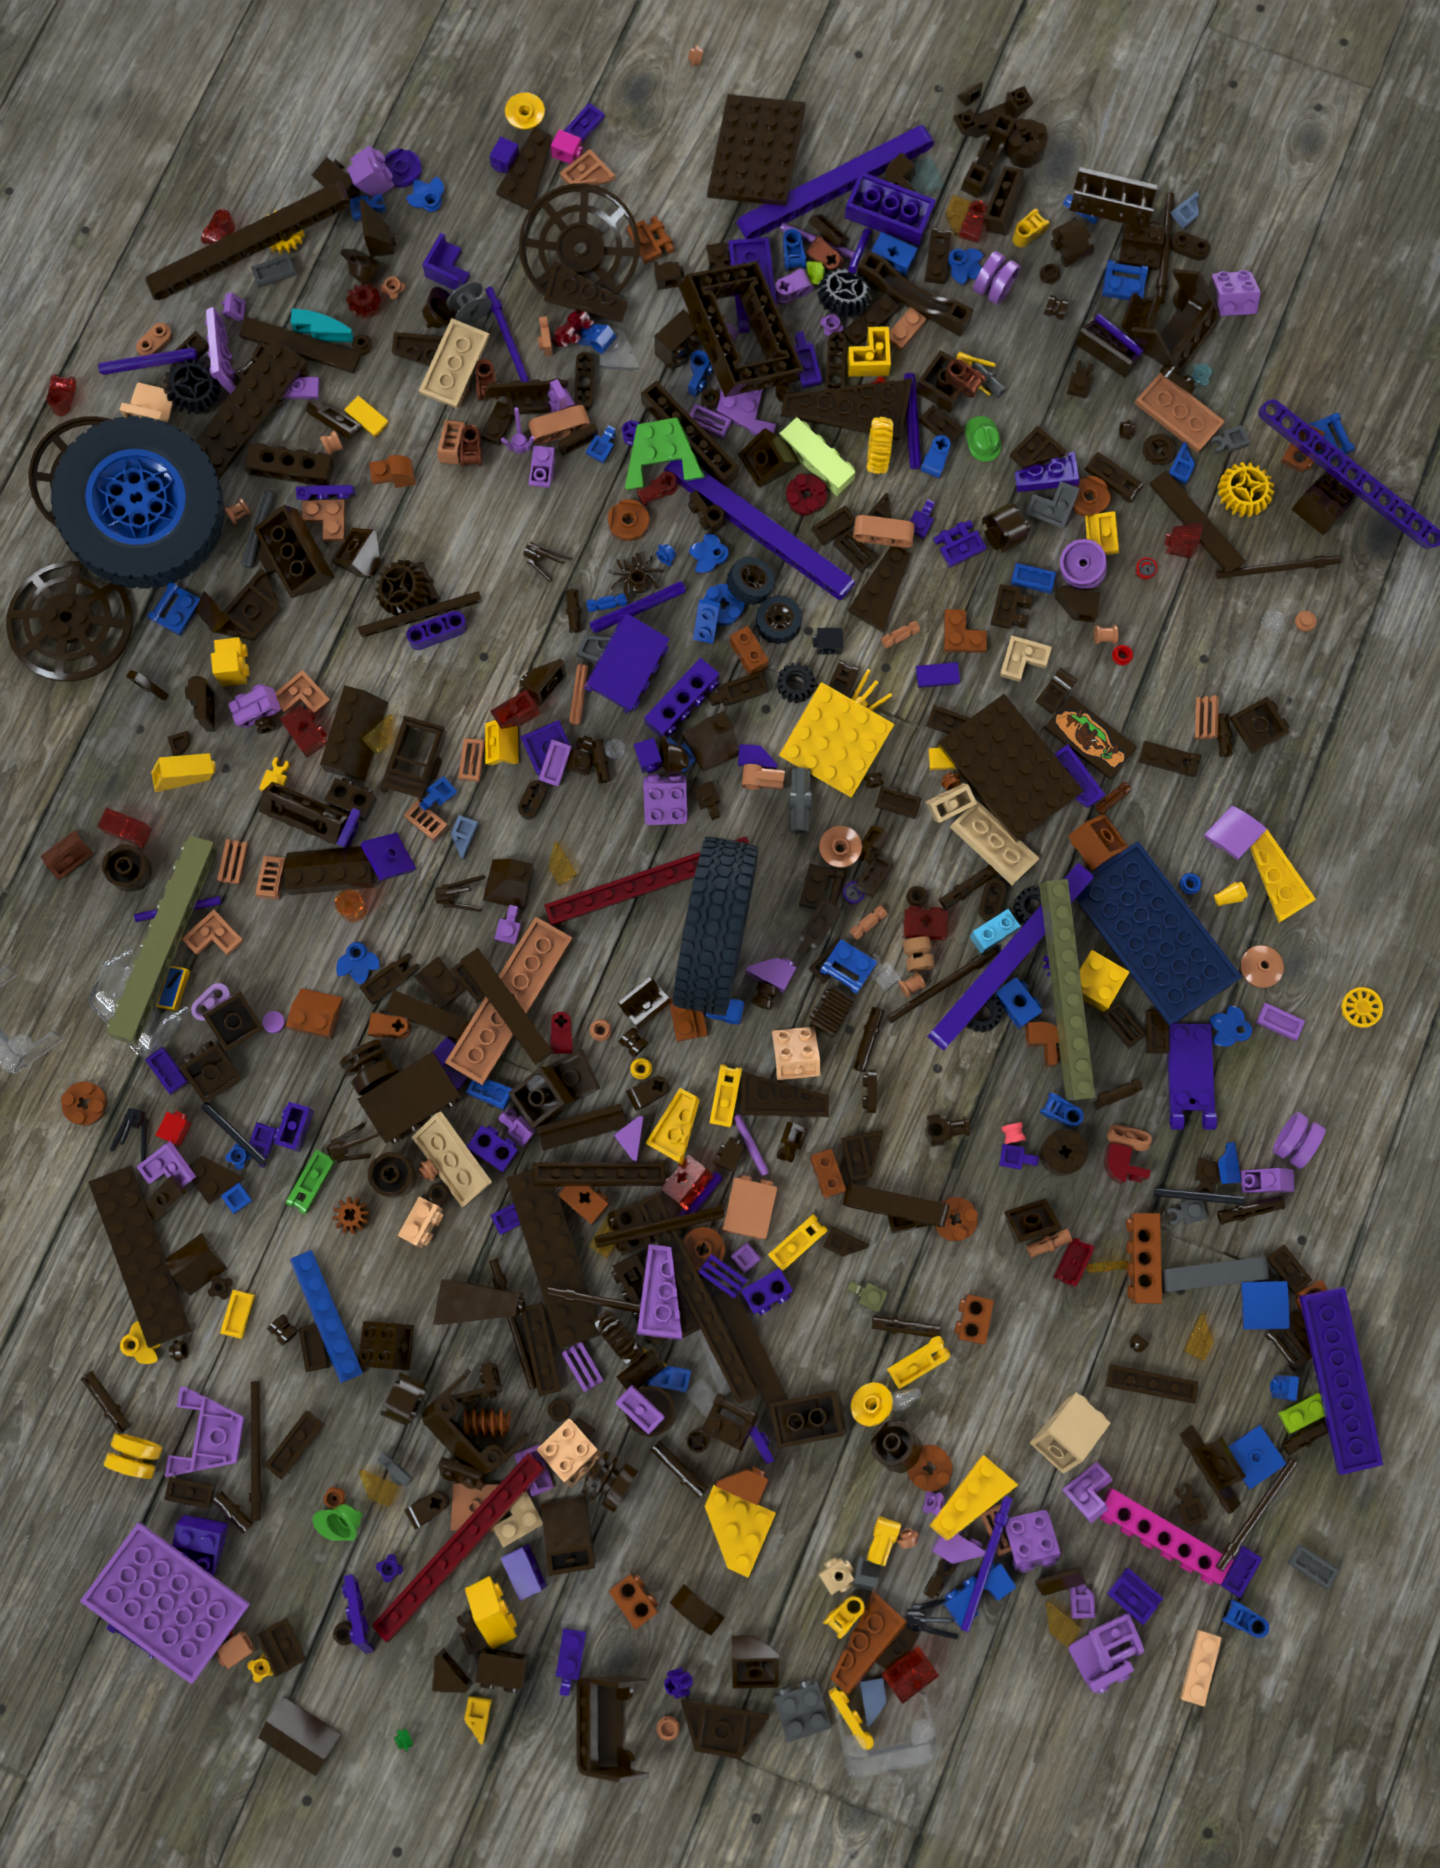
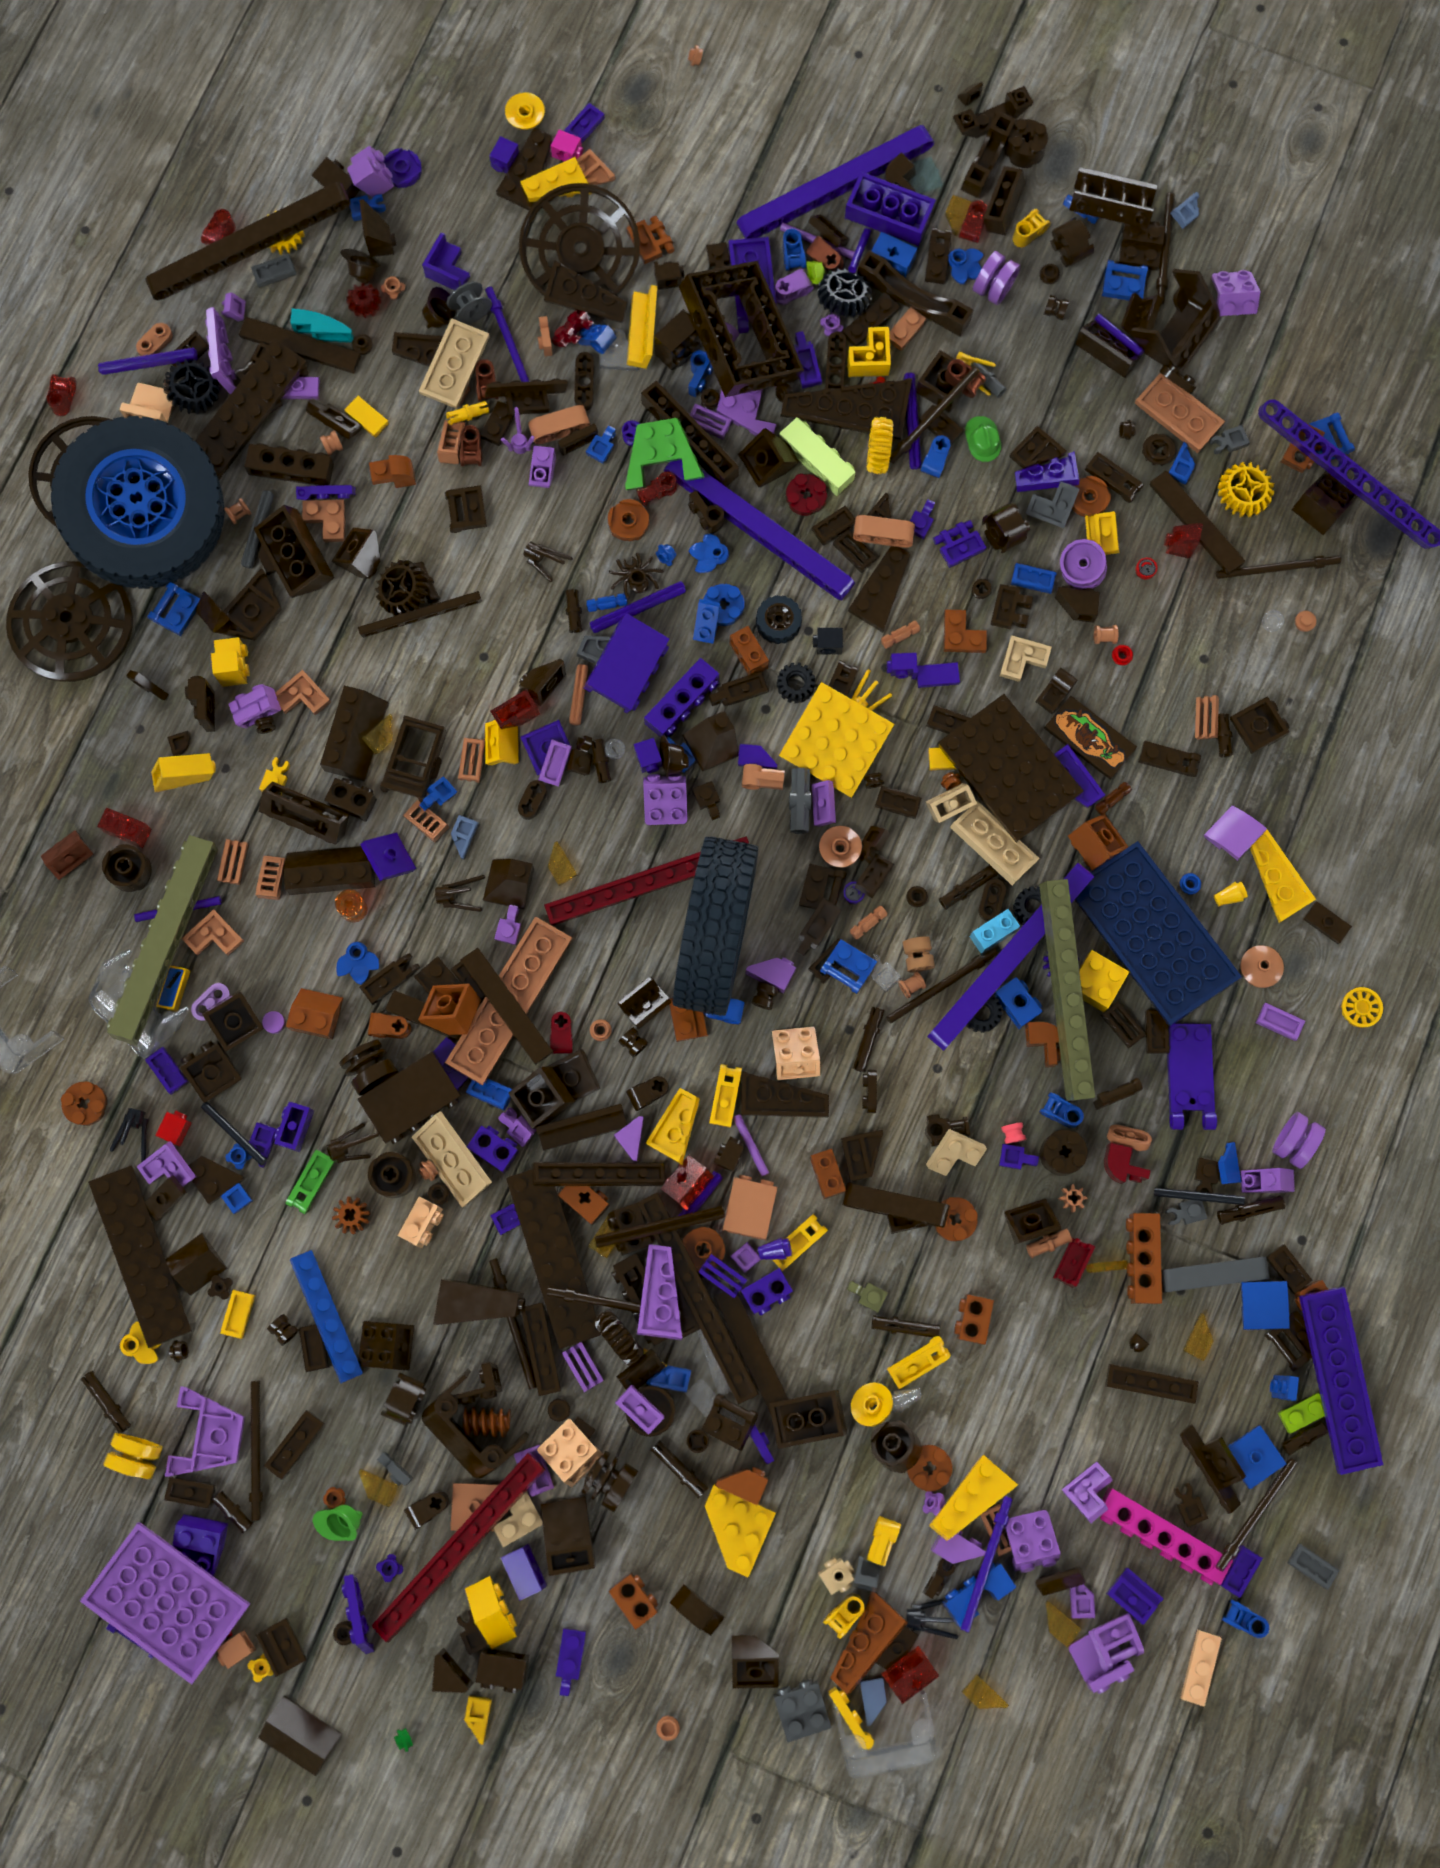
clear red brick [280,705,327,758] -> none
dark purple tile [337,808,361,847] -> none
blue plate [406,177,444,212] -> none
dark purple beam [406,611,467,650] -> none
dark brown plate [438,1457,485,1490] -> none
medium lavender plate [548,379,576,413] -> none
dark brown windscreen [576,1676,649,1783] -> none
yellow plate [630,1058,652,1080] -> none
dark purple gear [664,1667,693,1699] -> none
dark brown wing [681,1698,769,1759] -> none
dark brown plate [707,94,806,206] -> none
black wheel [726,556,775,605] -> none
dark brown plate [777,1121,808,1163] -> none
dark brown brick [809,985,856,1038] -> none
dark brown tile [823,1227,869,1257] -> none
nougat plate [896,1529,919,1549] -> none
clear red brick [902,906,948,941] -> none
tan slope [1030,1392,1110,1474] -> none
dark brown plate [1066,360,1092,399] -> none
dark brown plate [1170,232,1211,261] -> none
clear light blue plate [1190,364,1213,386] -> none
blue plate [1210,1006,1252,1047] -> none
none -> dark orange slope [418,984,481,1035]
none -> dark brown plate [445,485,487,533]
none -> yellow pin [446,400,489,425]
none -> yellow wing [520,157,592,202]
none -> yellow fence [627,285,657,369]
none -> dark purple cone [758,1237,792,1260]
none -> medium lavender plate [812,780,836,827]
none -> dark purple brick [886,653,918,680]
none -> dark brown bar [890,366,980,464]
none -> tan plate [926,1129,987,1176]
none -> clear yellow tile [961,1674,1009,1709]
none -> dark brown bush [972,579,991,599]
none -> nougat gear [1058,1184,1087,1213]
none -> dark brown plate [1303,901,1352,944]

